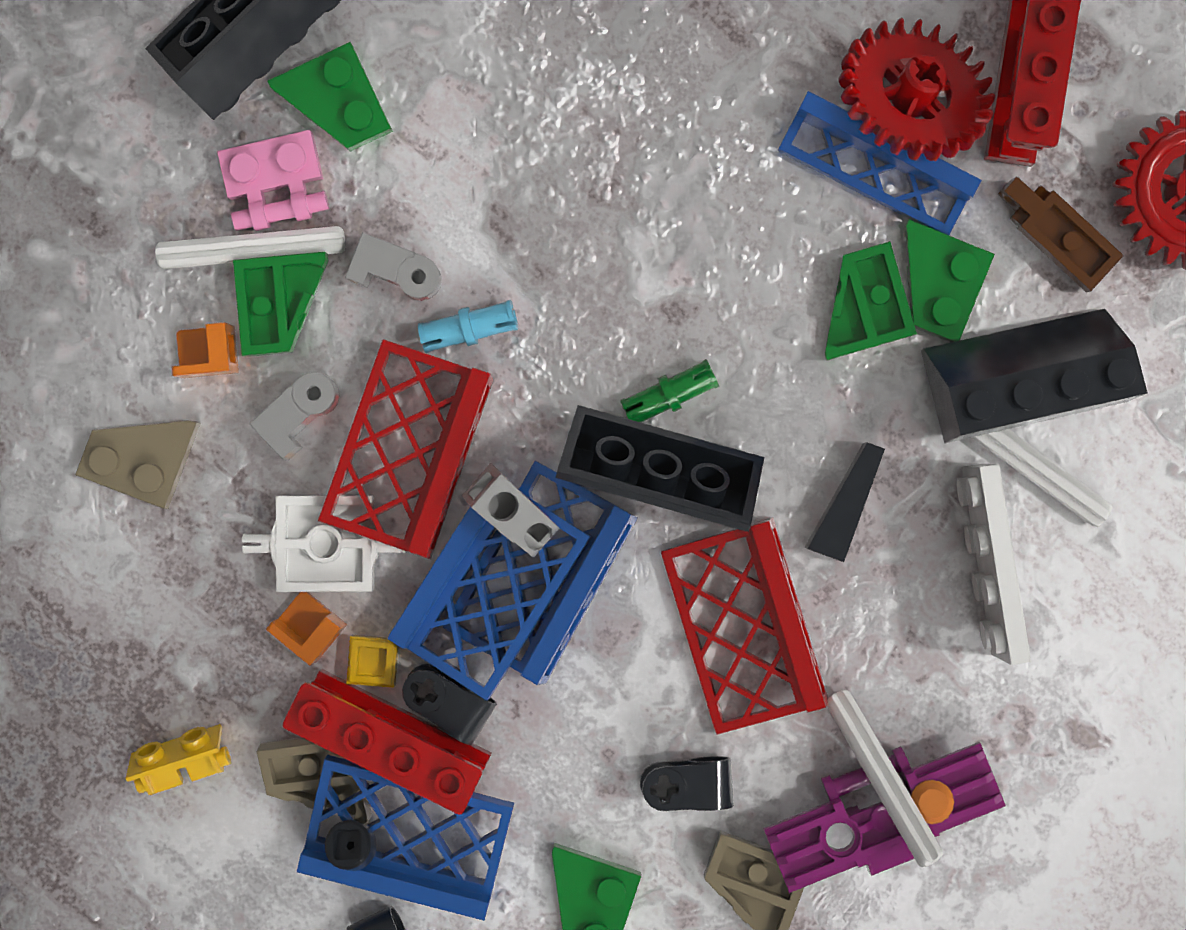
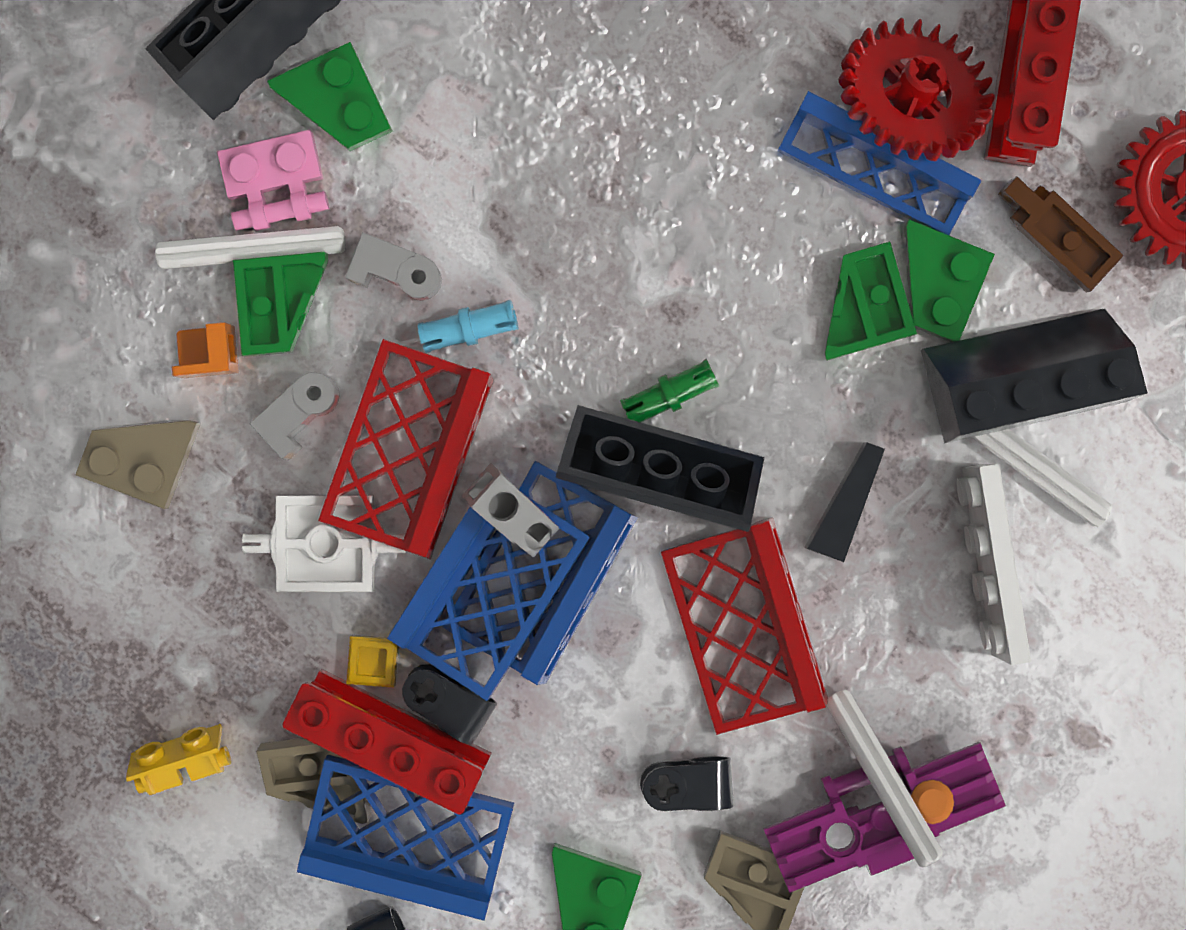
orange panel [266,592,348,666] -> none
black tile [325,820,377,871] -> none

